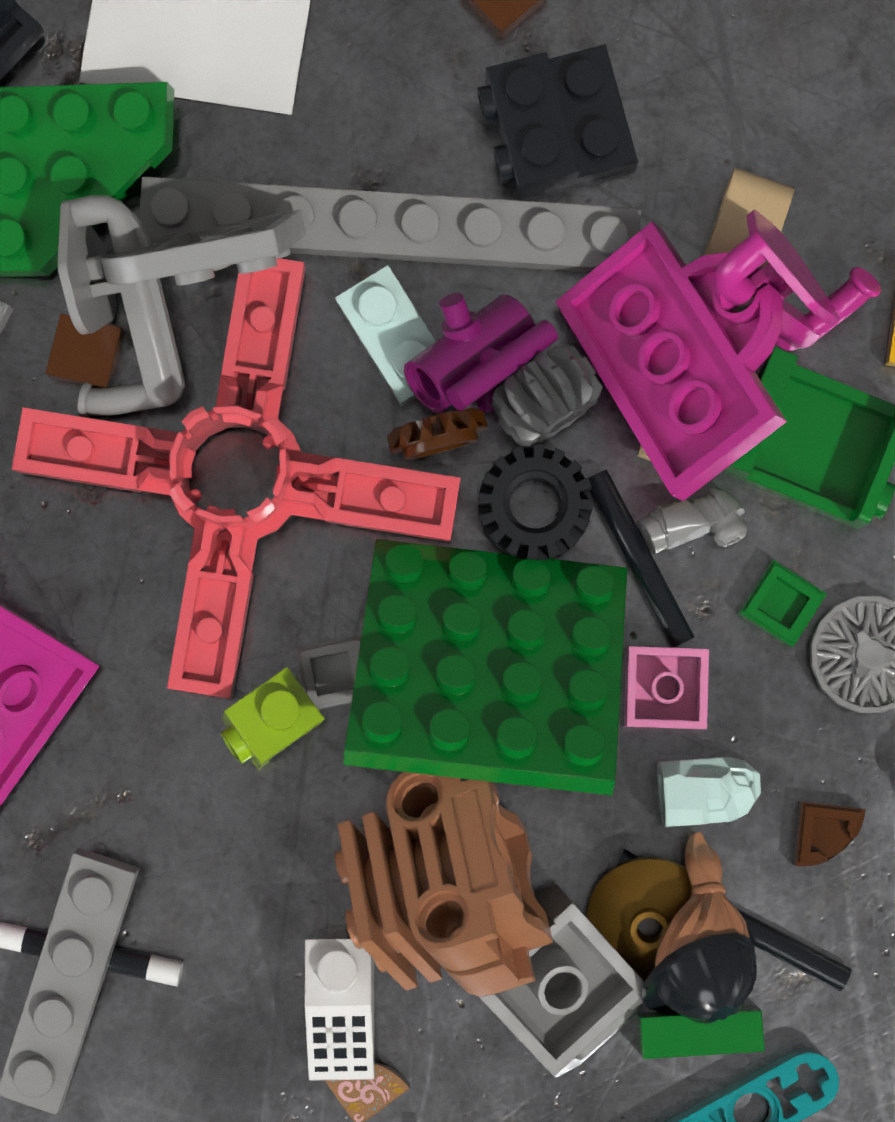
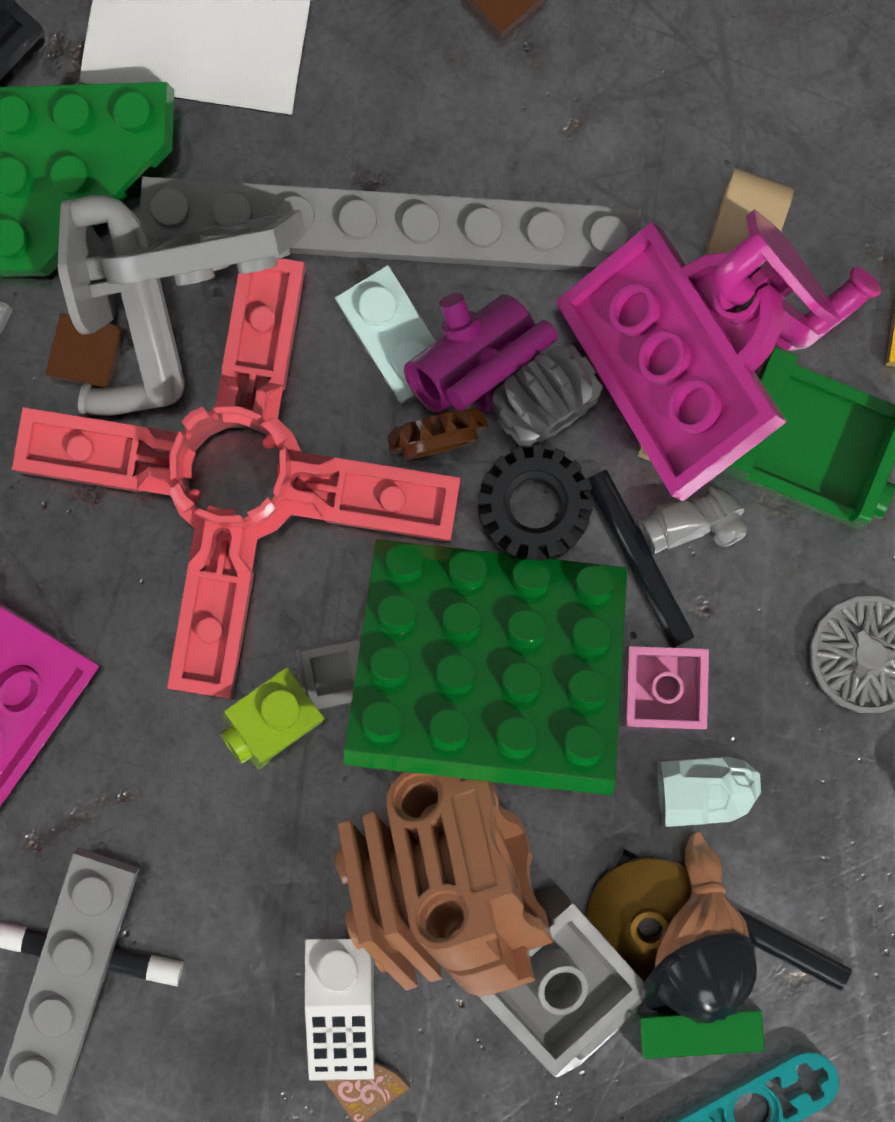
black plate [477,44,638,200] -> none
green tile [737,560,827,648] -> none
reddish brown tile [792,801,866,866] -> none

